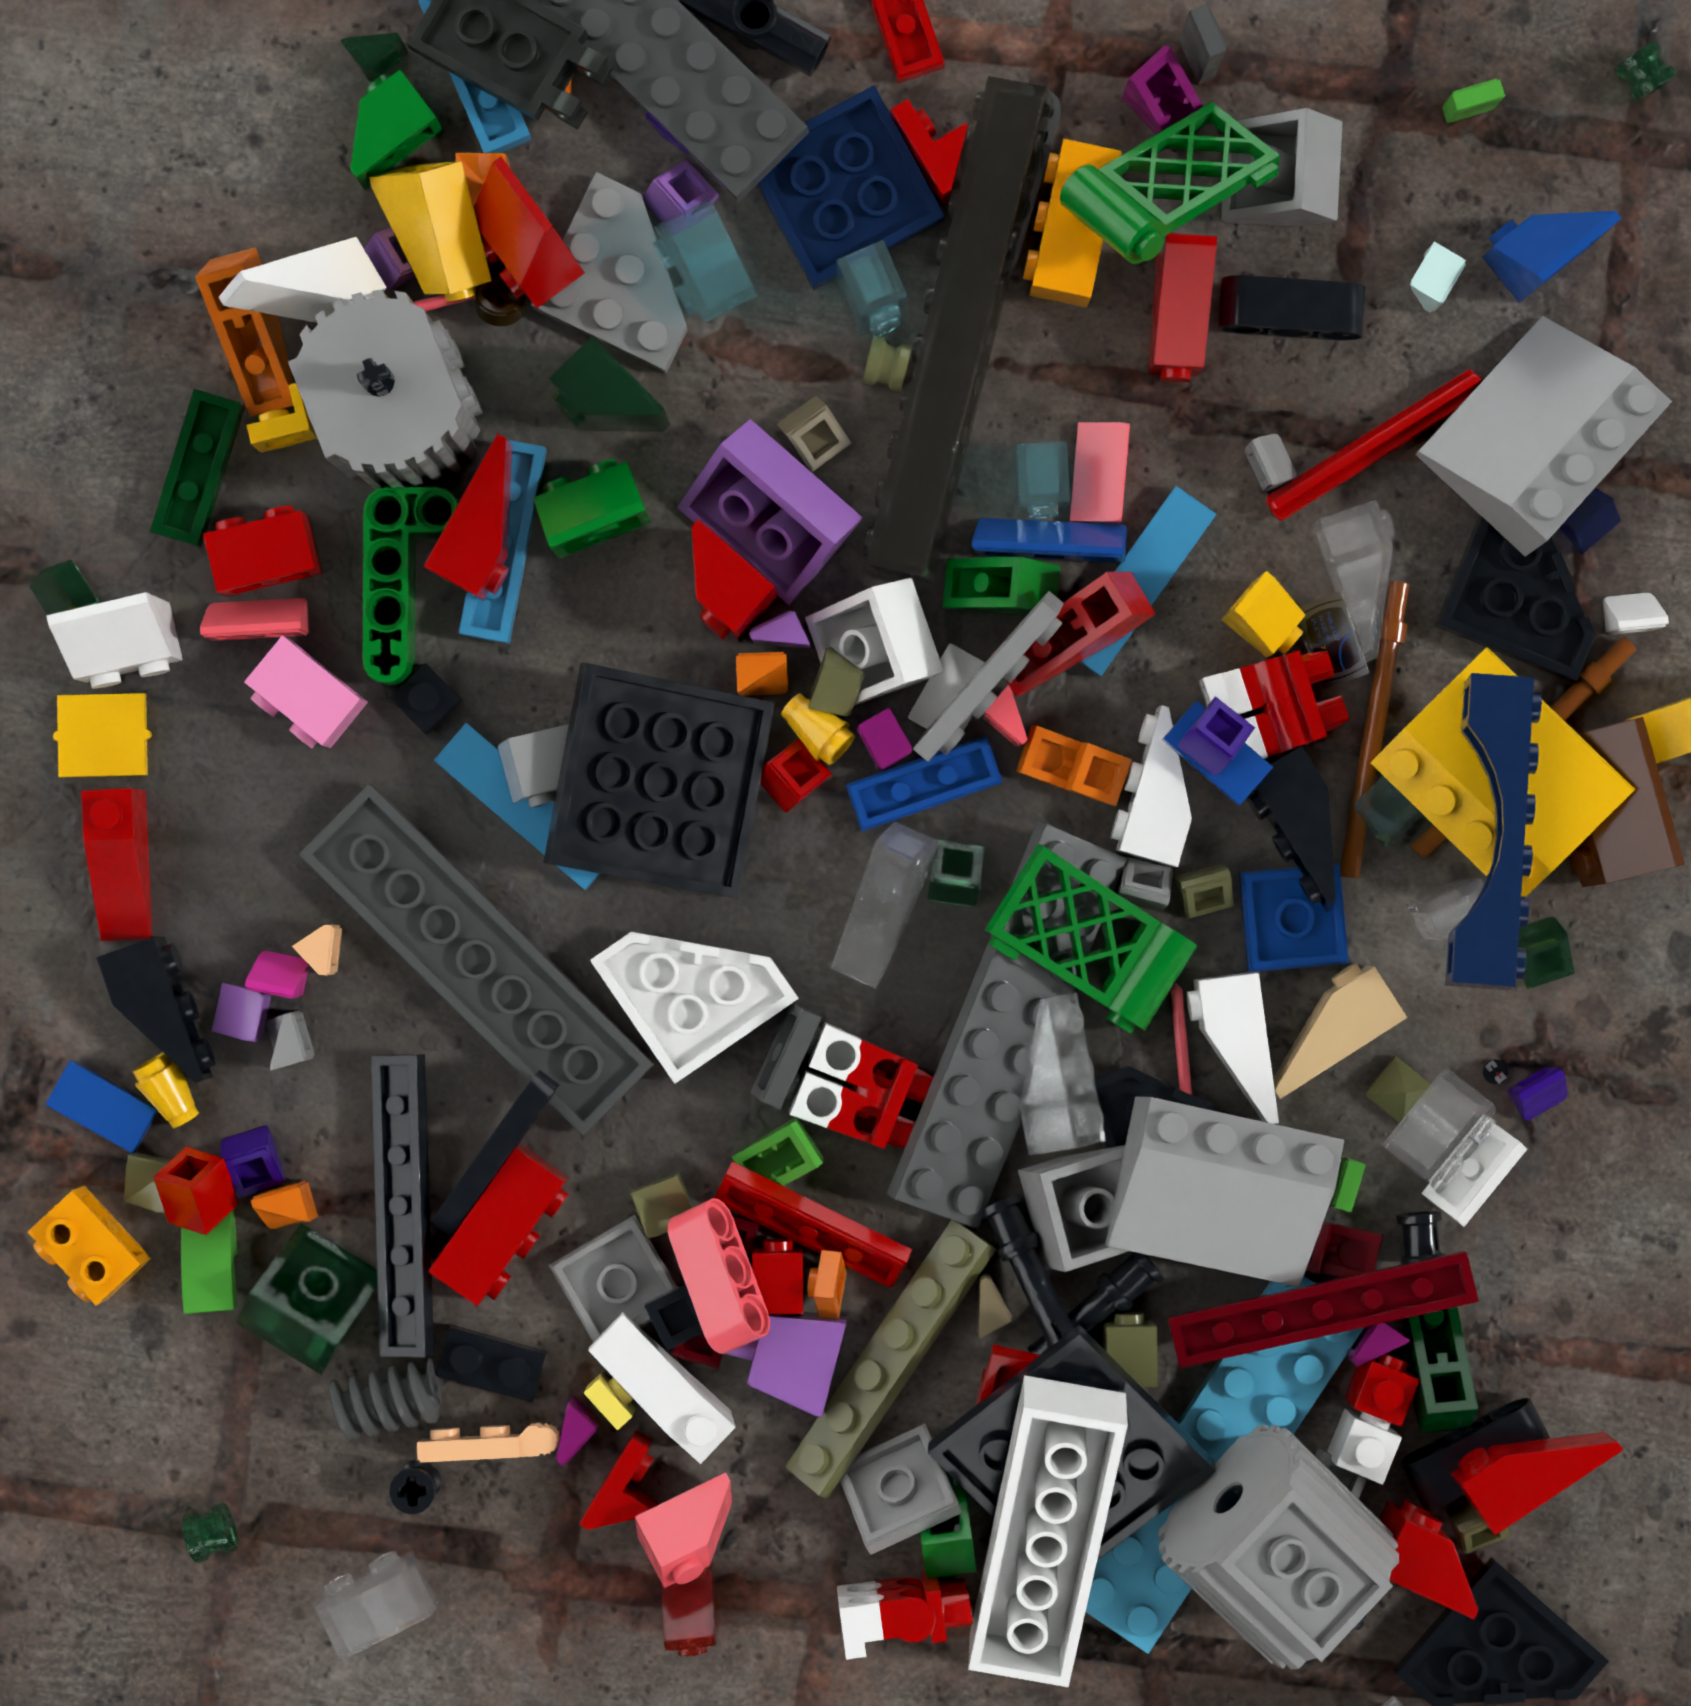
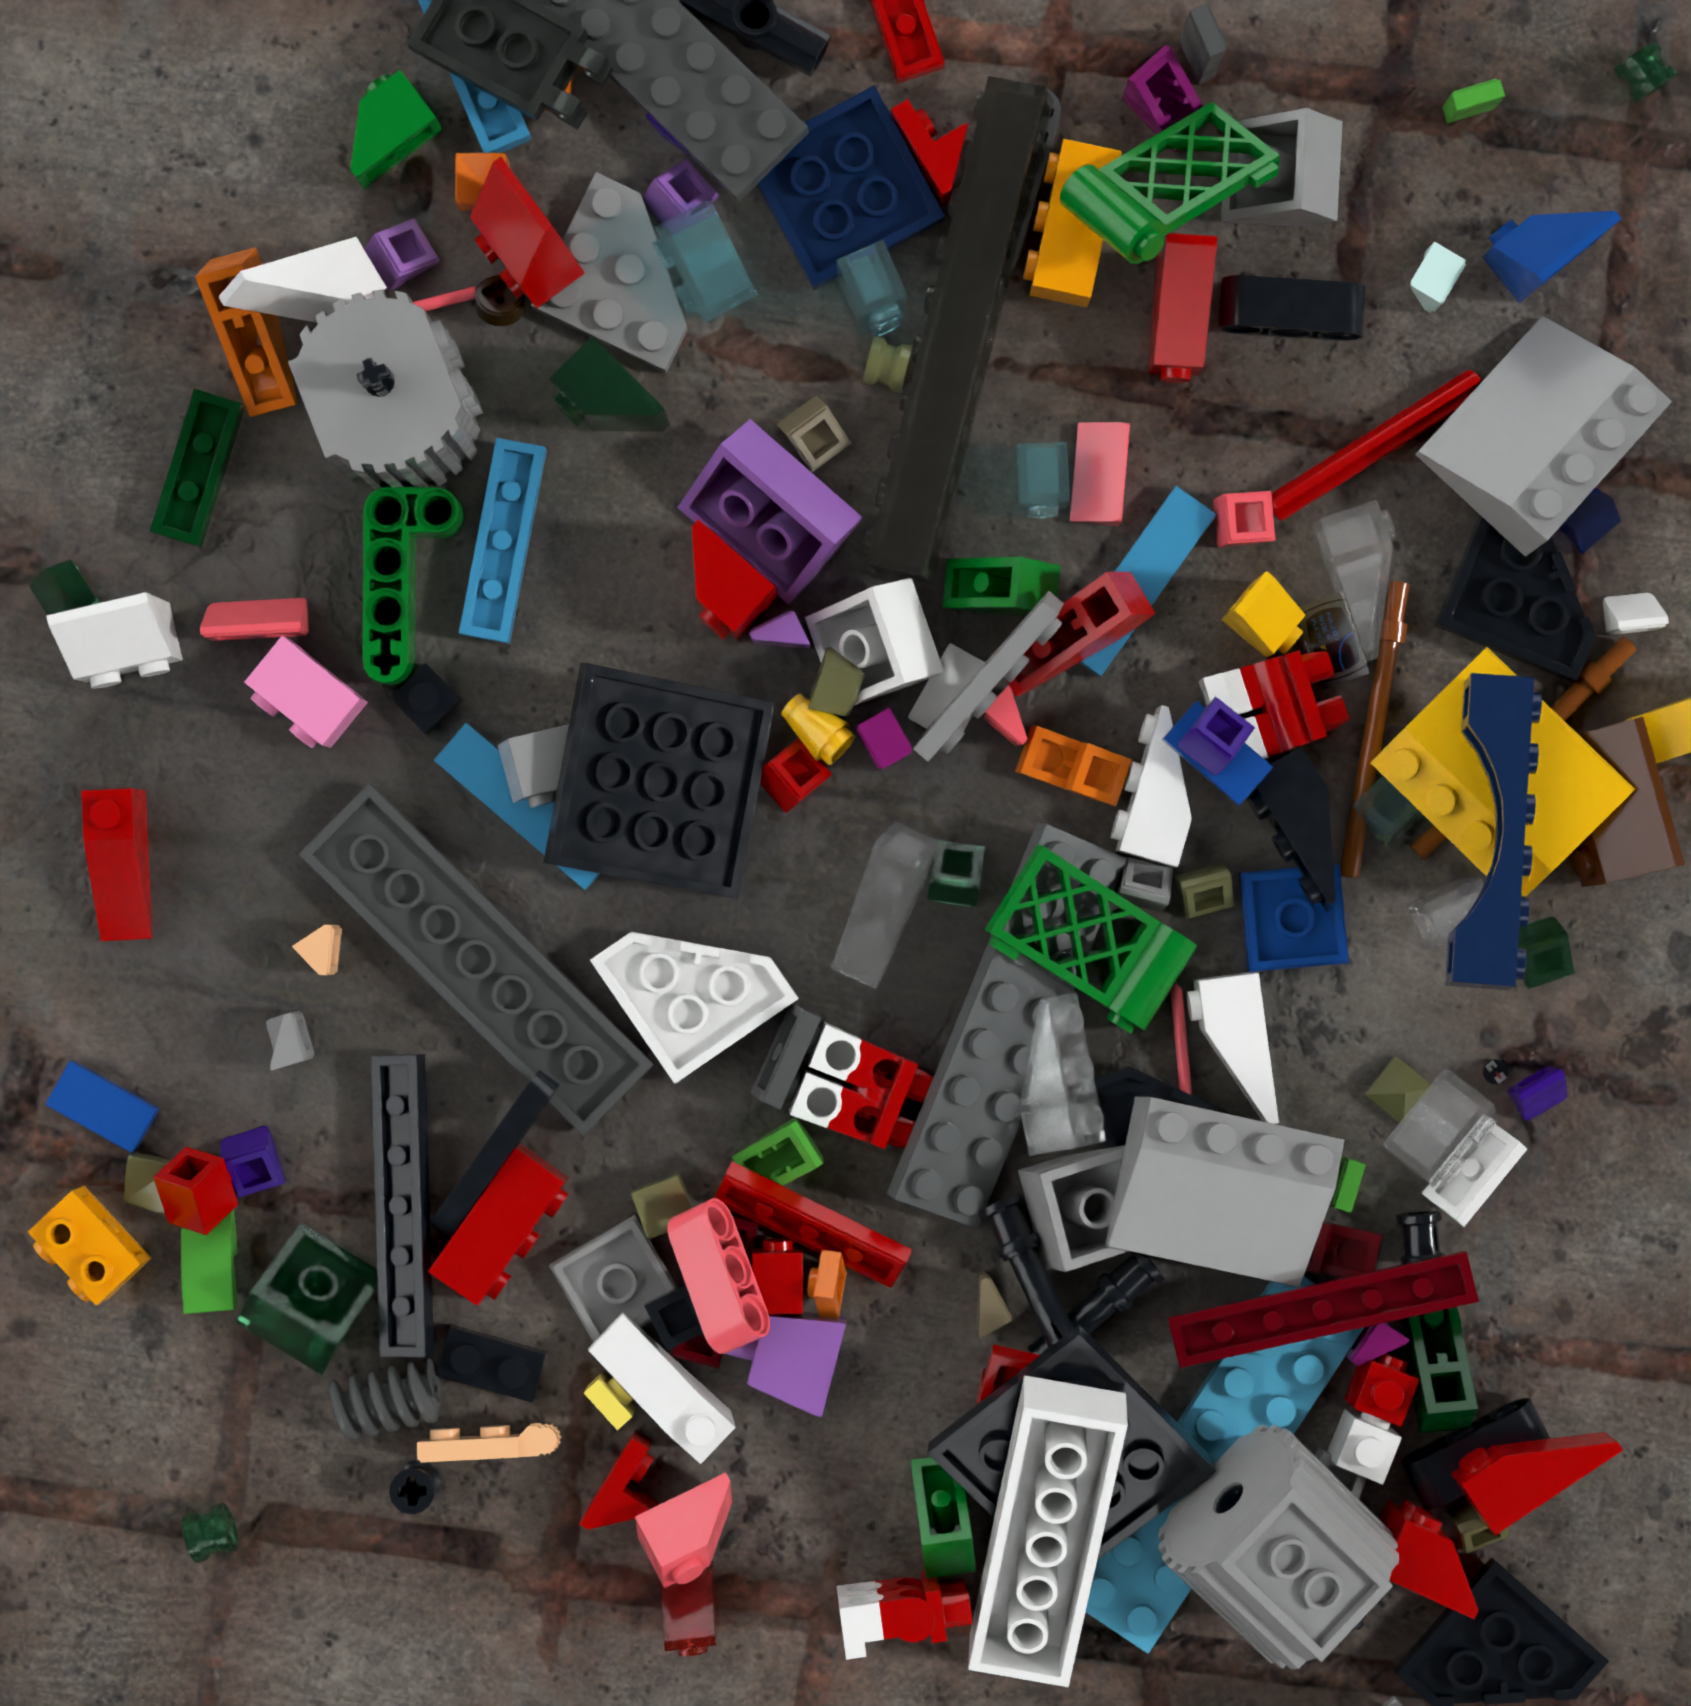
yellow piece [53,693,152,778] -> none
black slope [96,937,215,1083] -> none
yellow cone [132,1052,199,1129] -> none
red brick [203,505,323,597] -> none
medium lavender slope [212,982,272,1043] -> none
dark pink slope [245,951,309,999] -> none
yellow bracket [246,383,318,453] -> none
orange slope [251,1180,318,1229] -> none
clear brick [314,1551,438,1661] -> none
clear green slope [340,32,409,82] -> none
yellow slope [369,161,492,302] -> none
red slope [424,433,513,601] -> none
green slope [533,458,651,559] -> none
magenta slope [556,1396,600,1466] -> none
orange slope [736,652,788,696] -> none
olive plate [785,1220,996,1499] -> none
light grey tile [841,1424,963,1555] -> none
blue tile [846,736,1003,832] -> none
blue slope [972,518,1127,563] -> none
olive brick [1102,1311,1158,1388] -> none
light grey slope [1244,433,1297,492] -> none
tan slope [1273,963,1407,1099] -> none
none -> coral slope [1213,491,1276,548]

